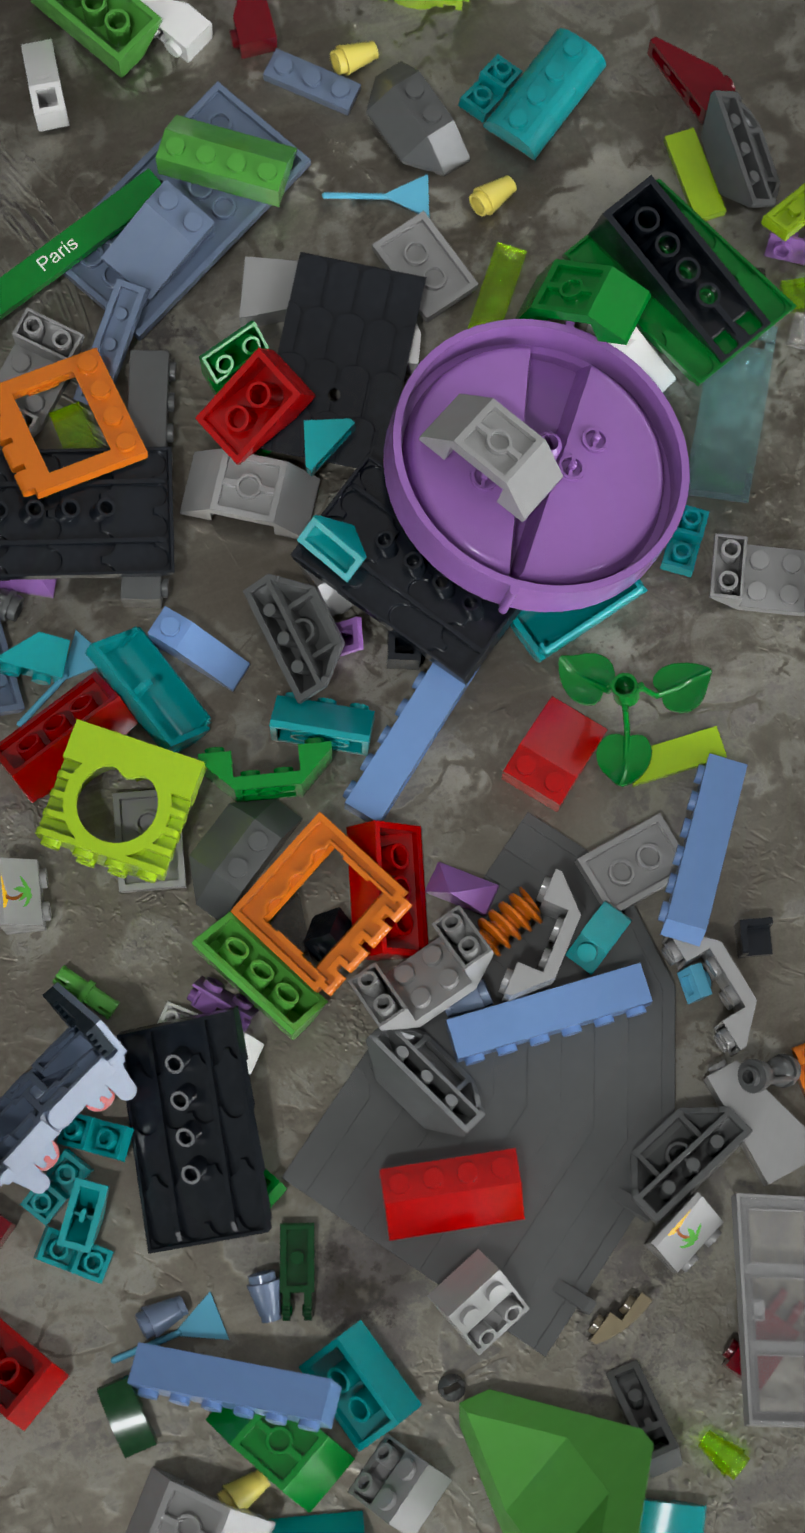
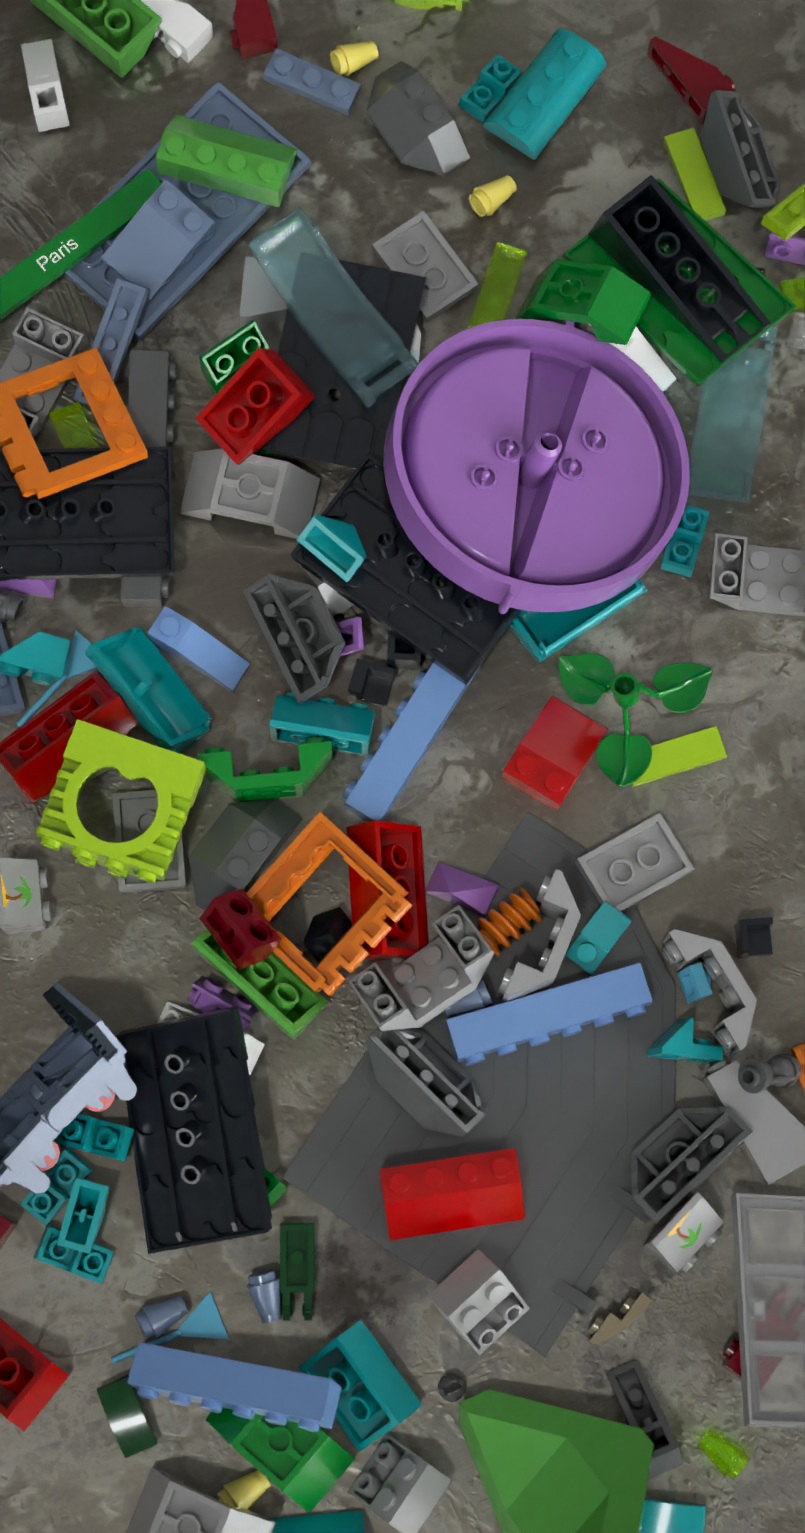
bright green pin [52,965,120,1020] -> none
teal slope [304,418,356,476] -> none
medium azure piece [322,174,429,217] -> none
light grey slope [419,393,563,522] -> none
medium blue brick [658,753,747,946] -> none
none -> dark red brick [199,888,281,970]
none -> clear light blue windscreen [247,207,419,407]
none -> black panel [348,659,395,706]
none -> teal slope [647,1017,723,1064]

